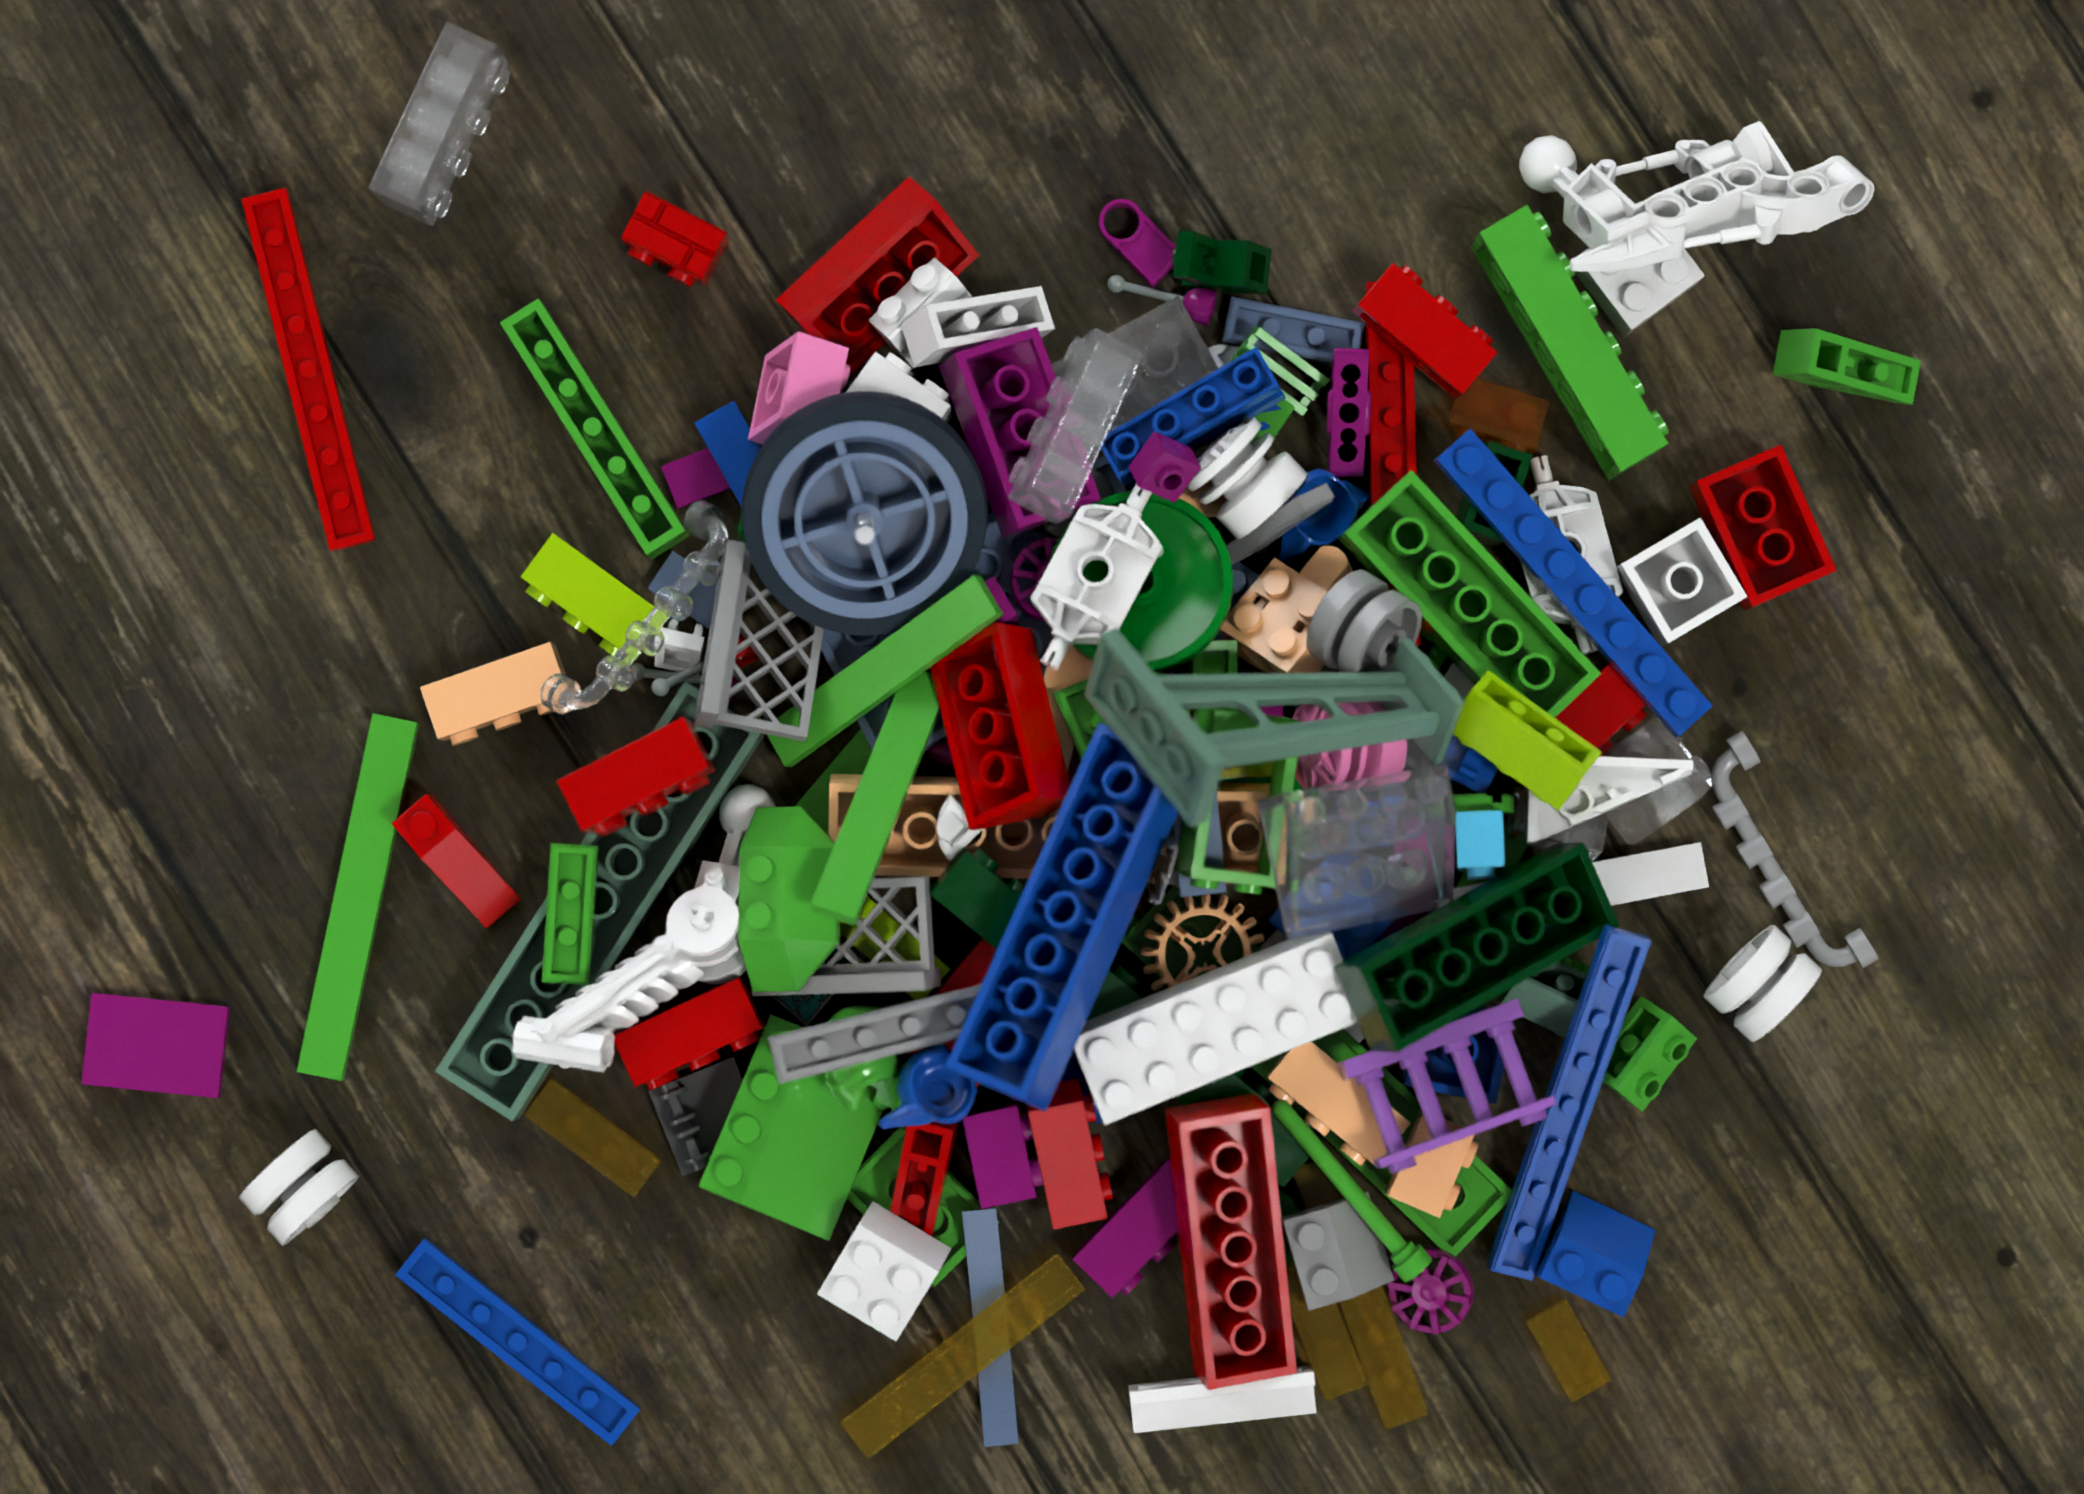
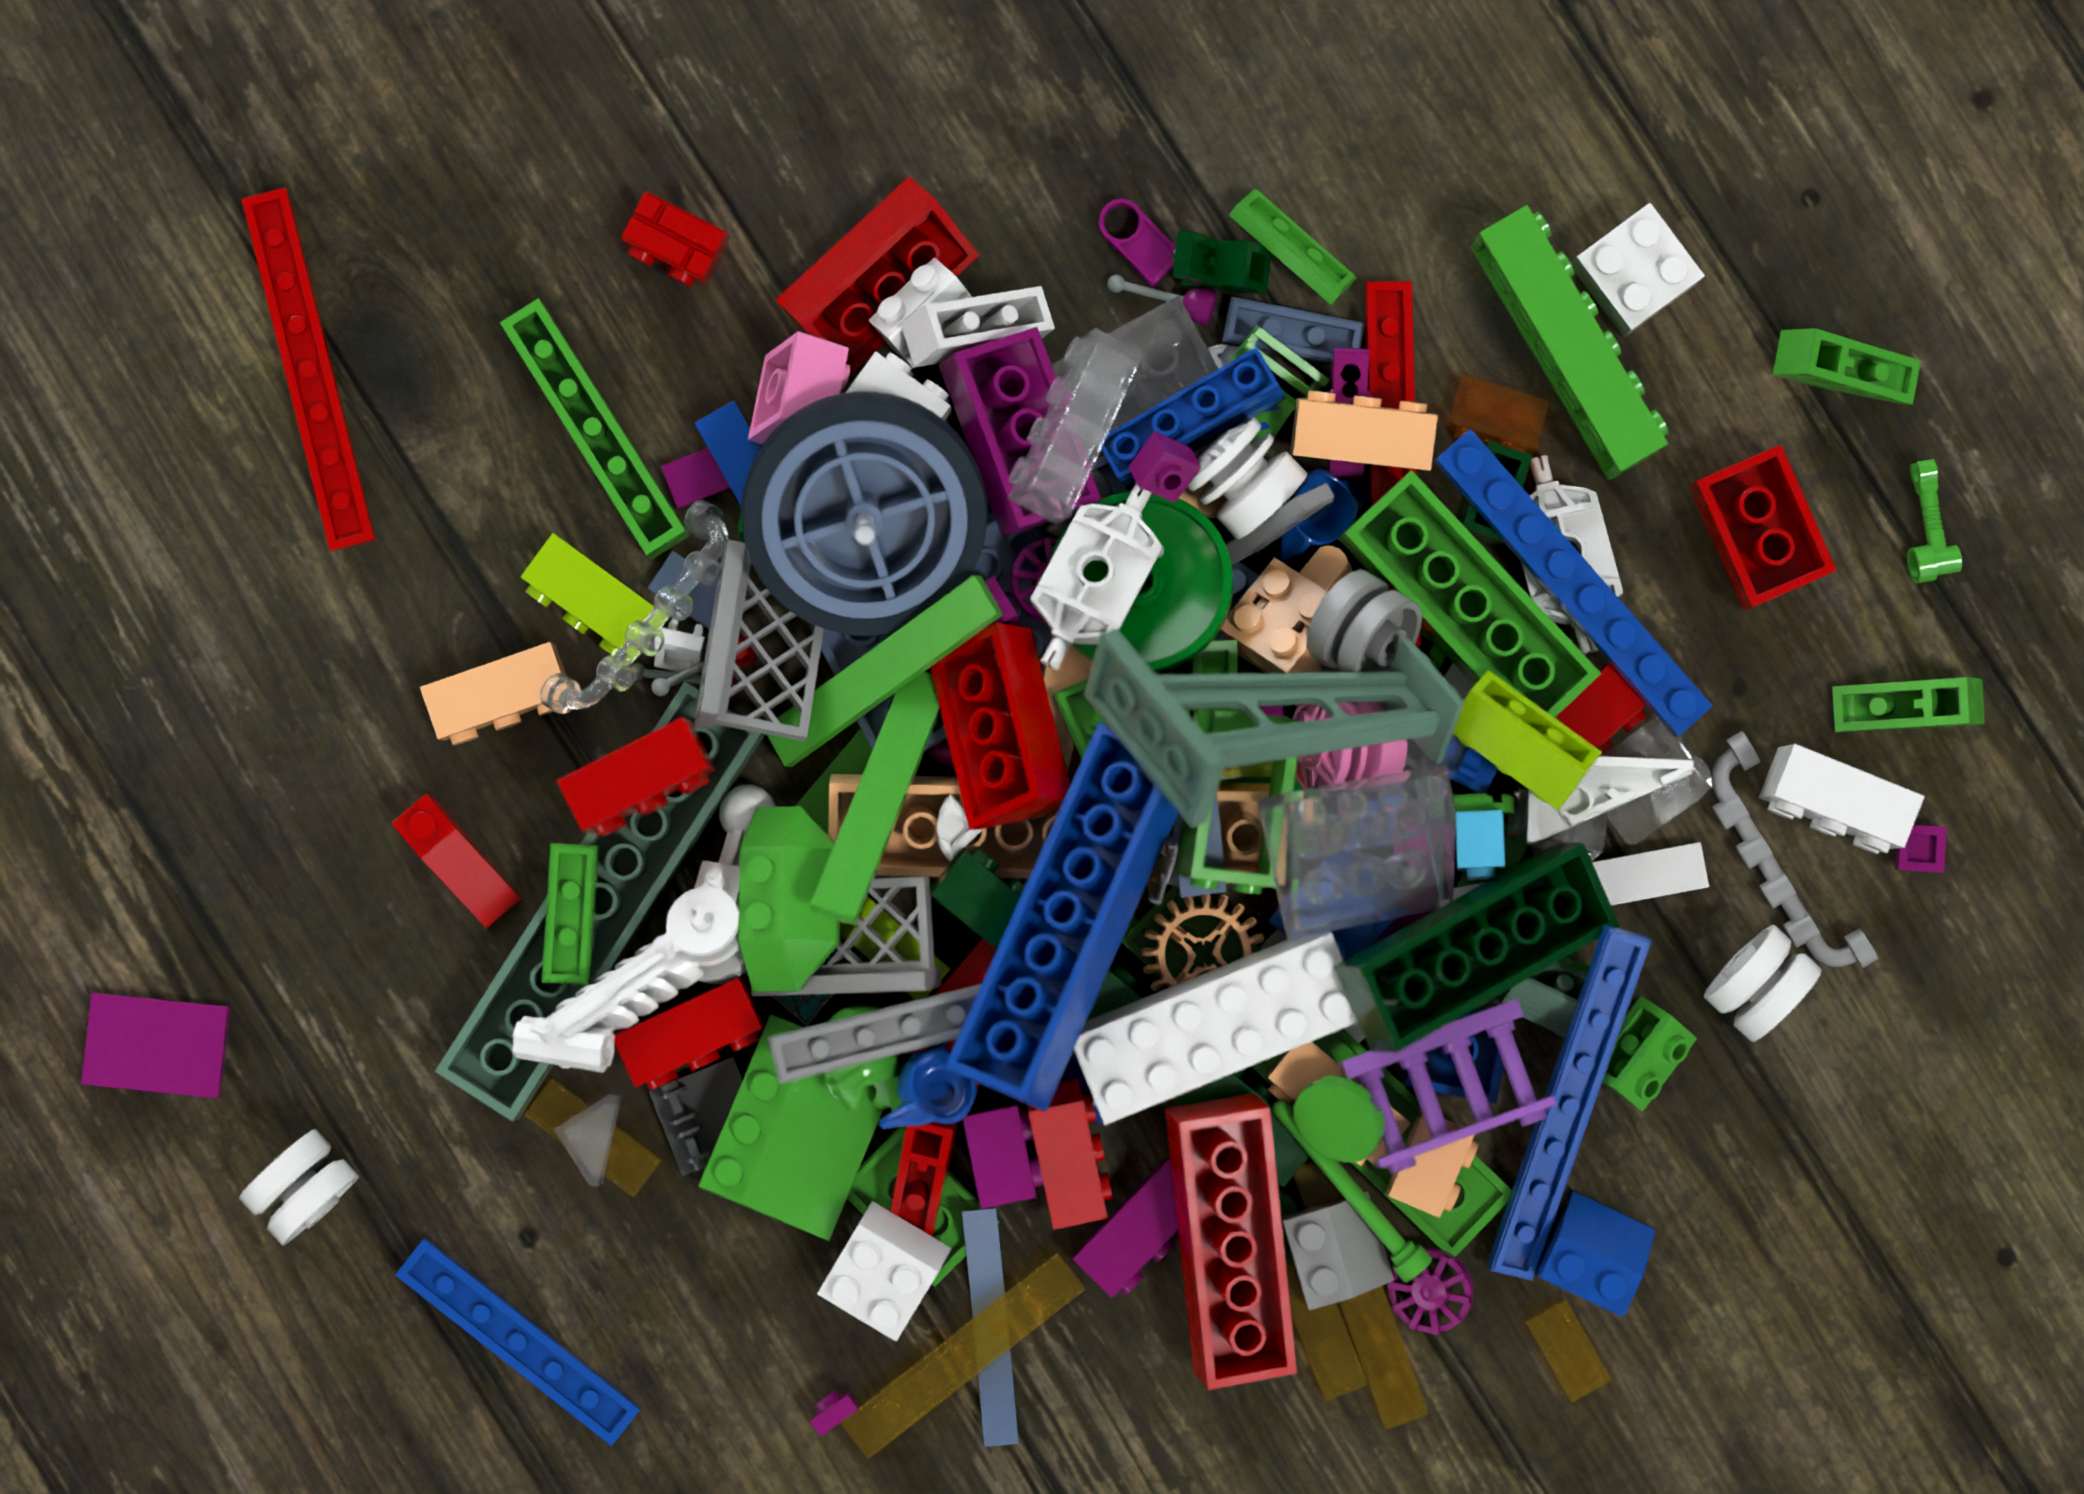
bright green tile [297,713,420,1081] -> none
clear brick [368,21,510,226] -> none
white fence [1128,1365,1317,1433] -> none
red brick [1351,263,1498,400] -> none
white piece [1519,121,1874,272] -> none
white brick [1617,518,1747,646] -> none
none -> clear slope [554,1092,623,1187]
none -> magenta plate [810,1389,860,1437]
none -> bright green tile [1229,189,1356,305]
none -> light nougat brick [1290,390,1438,471]
none -> bright green tile [1294,1075,1385,1163]
none -> white brick [1758,744,1925,854]
none -> bright green slope [1832,677,1985,732]
none -> magenta plate [1895,825,1947,873]
none -> bright green brick [1907,459,1962,584]

